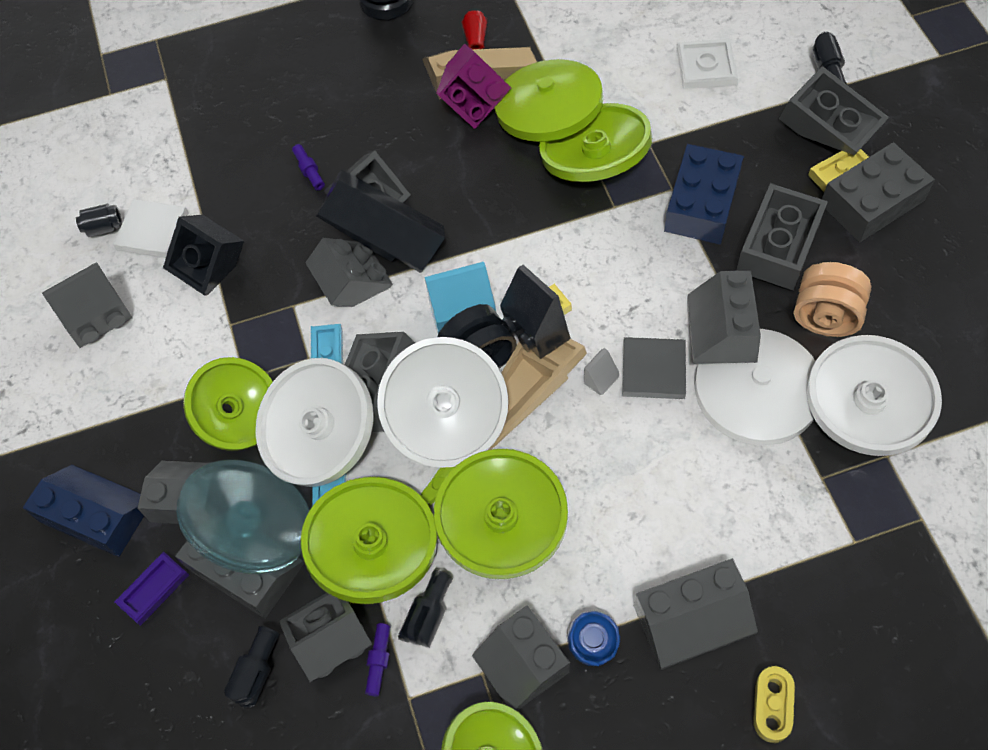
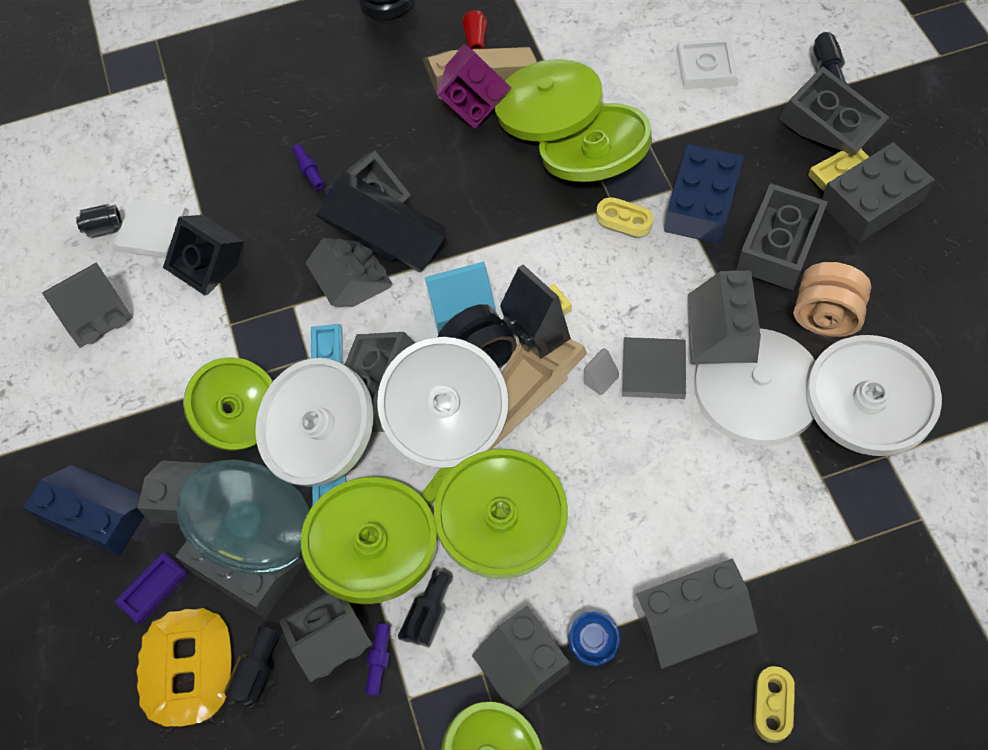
none -> yellow piece [136,608,231,726]
none -> light yellow plate [597,198,653,237]

